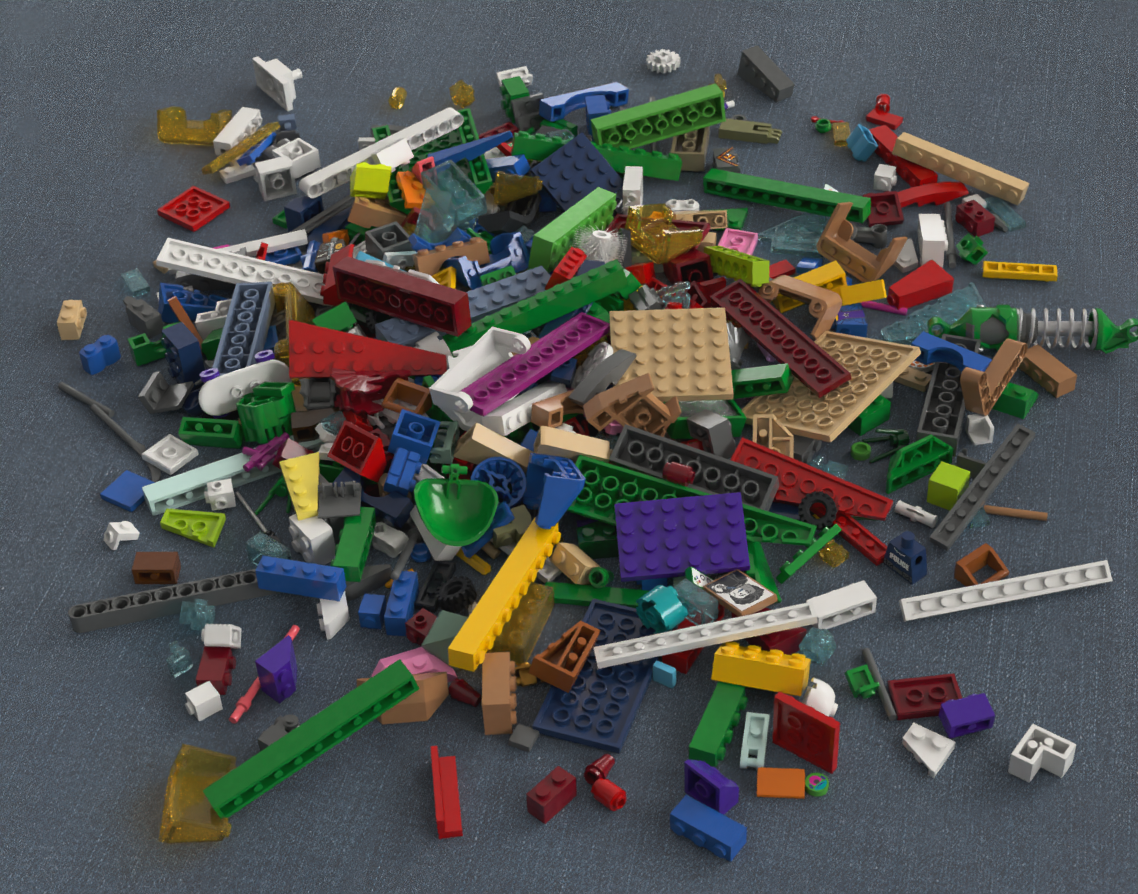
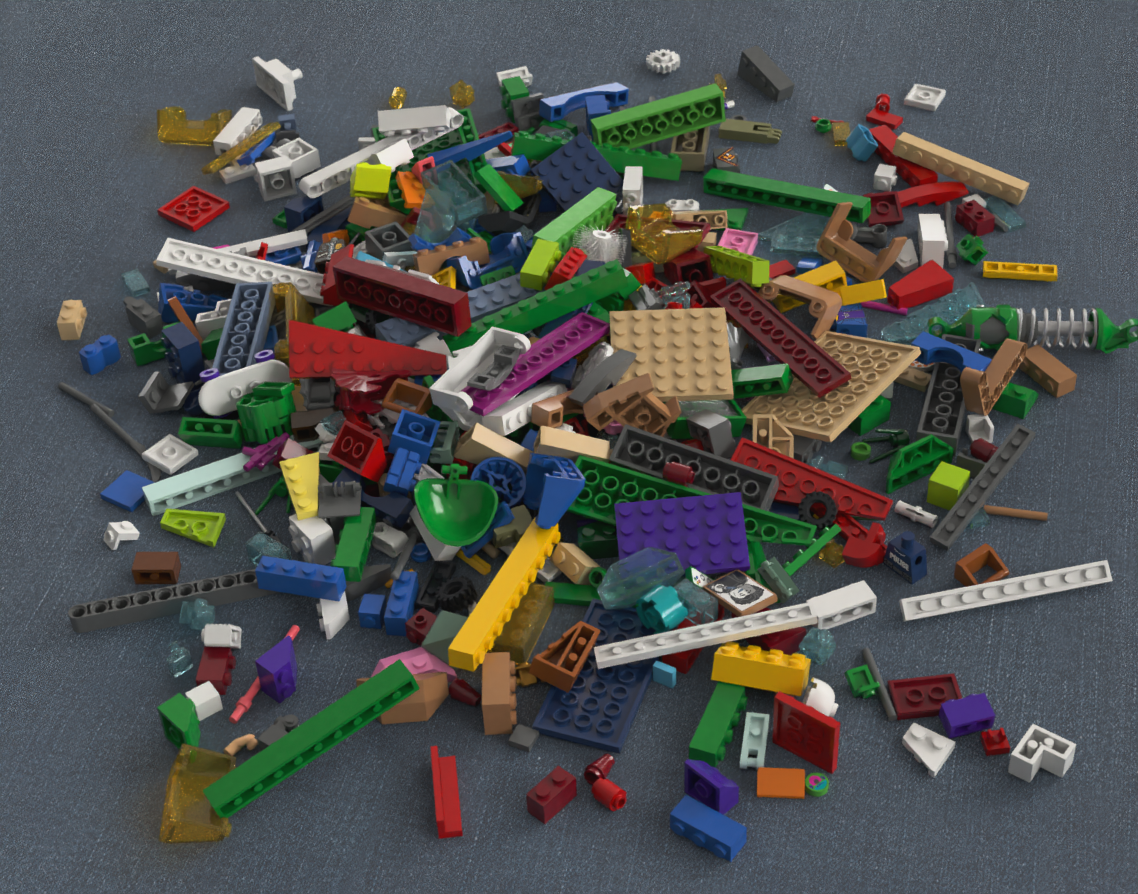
white brick [204,479,236,511] -> none
none -> green slope [157,693,201,762]
none -> light nougat arm [223,734,258,758]
none -> white slope [378,105,451,137]
none -> dark grey slope [467,345,521,390]
none -> green tile [473,164,524,212]
none -> lime brick [520,239,561,291]
none -> clear light blue wedge [597,547,685,610]
none -> sand green hinge [757,557,800,604]
none -> red brick [841,522,886,568]
none -> white tile [904,84,946,111]
none -> dark red brick [970,438,998,463]
none -> red tile [980,728,1010,756]

